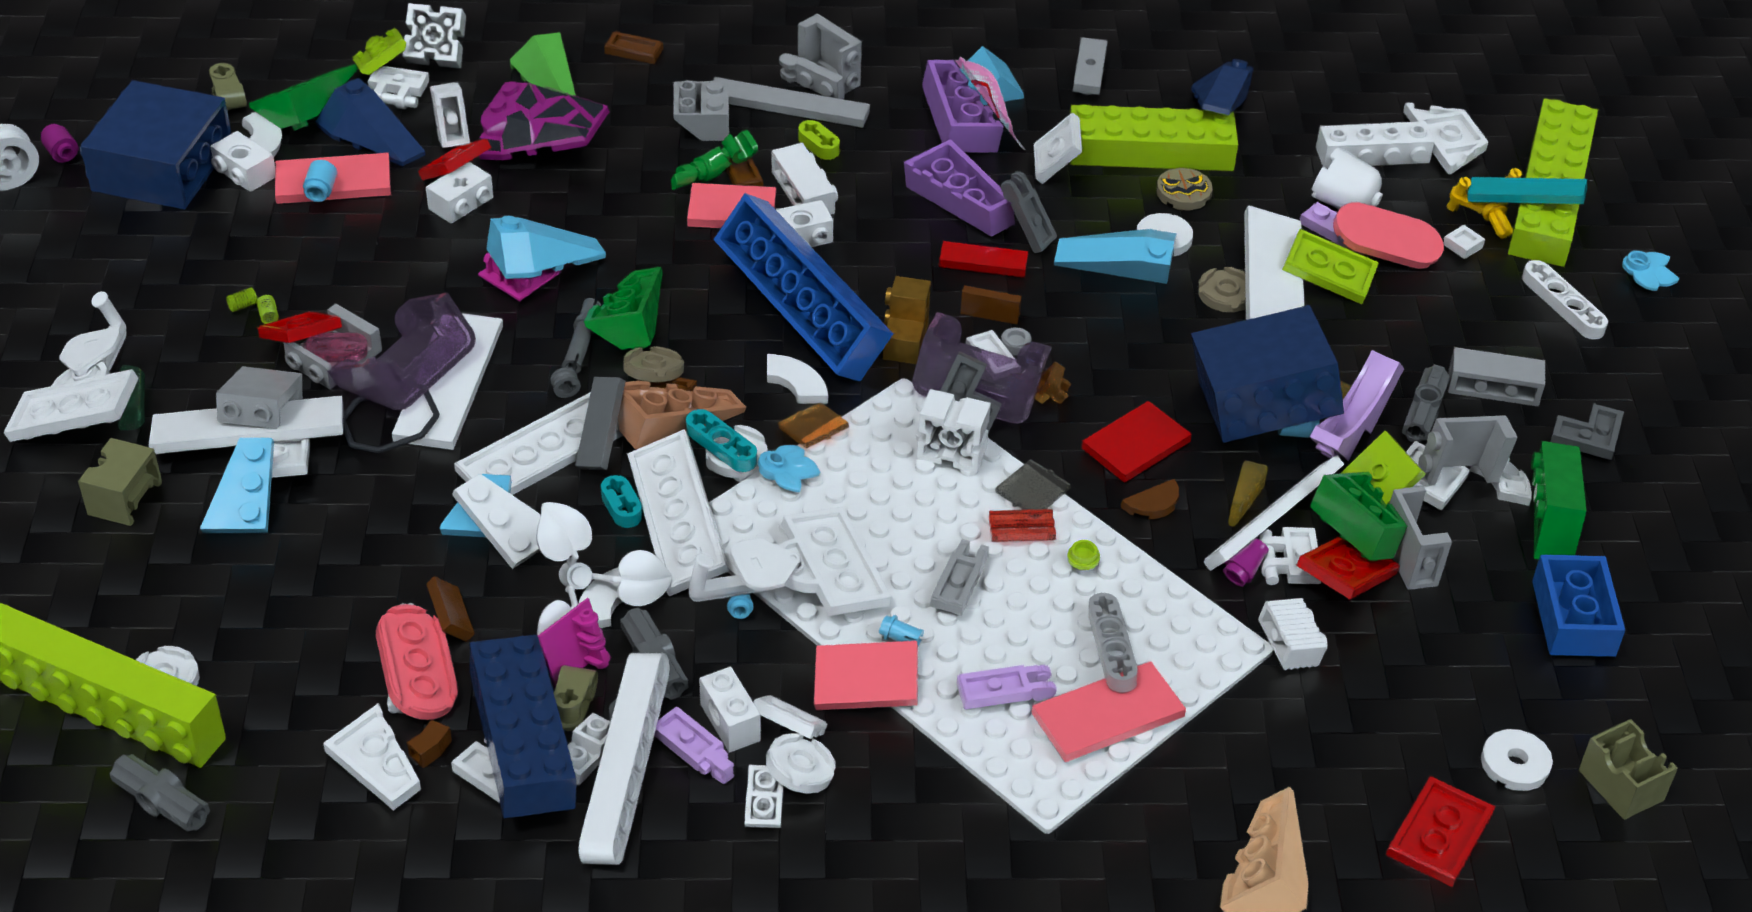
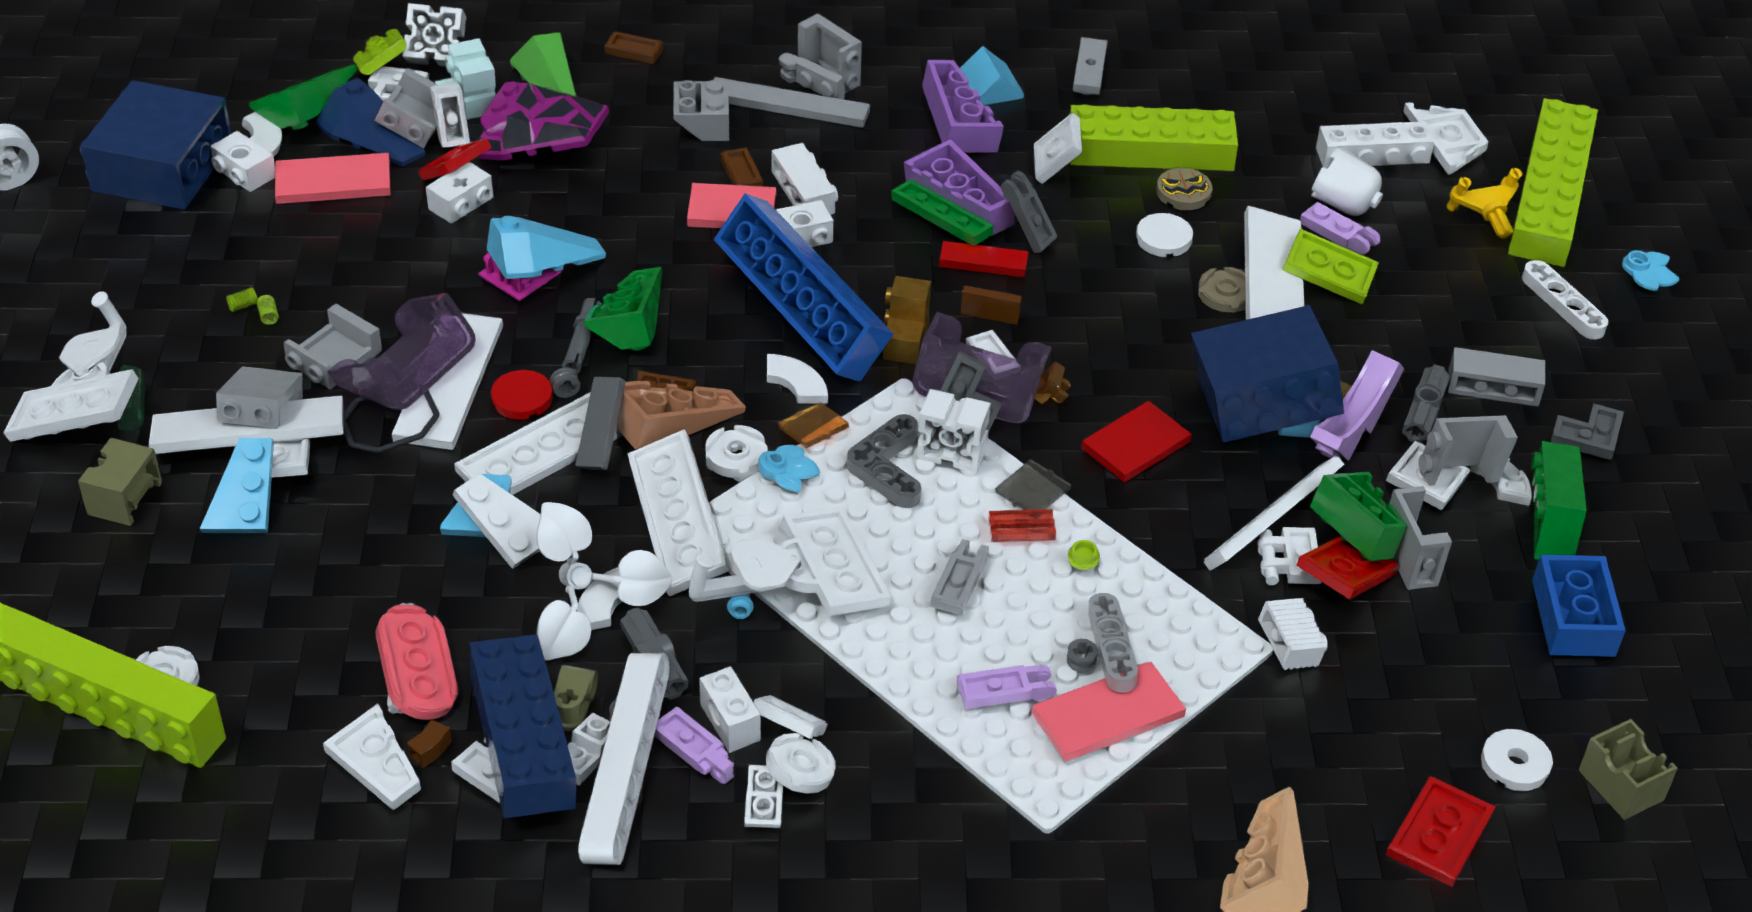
magenta brick [41,124,79,163] -> none
dark grey piece [110,754,210,831] -> none
olive piece [209,63,247,111] -> none
red tile [258,311,342,343] -> none
medium azure brick [303,160,338,202] -> none
clear pink plate [305,333,368,363] -> none
reddish brown tile [427,576,475,642] -> none
dark pink hinge [538,598,610,688] -> none
teal beam [601,475,642,528] -> none
dark tan tile [623,346,684,382] -> none
green piece [671,130,758,190] -> none
teal beam [686,409,757,472] -> none
lime beam [798,120,840,160] -> none
coral tile [814,641,918,710] -> none
medium azure pin [879,615,924,647] -> none
bright pink sticker [955,57,1025,150] -> none
light grey tile [1001,328,1031,355] -> none
medium azure wedge [1054,229,1177,284] -> none
reddish brown tile [1121,479,1179,519] -> none
dark blue wedge [1191,59,1254,115] -> none
magenta cone [1223,539,1269,587] -> none
clear yellow slope [1228,460,1268,527] -> none
coral tile [1333,202,1444,269] -> none
lime plate [1340,431,1426,505] -> none
white plate [1443,225,1485,259] -> none
teal tile [1468,177,1587,204] -> none
none -> light grey panel [374,68,437,148]
none -> light aqua brick [435,39,496,120]
none -> red tile [491,370,553,420]
none -> dark grey beam [847,414,921,508]
none -> green plate [892,179,994,246]
none -> dark grey bush [1067,638,1098,672]

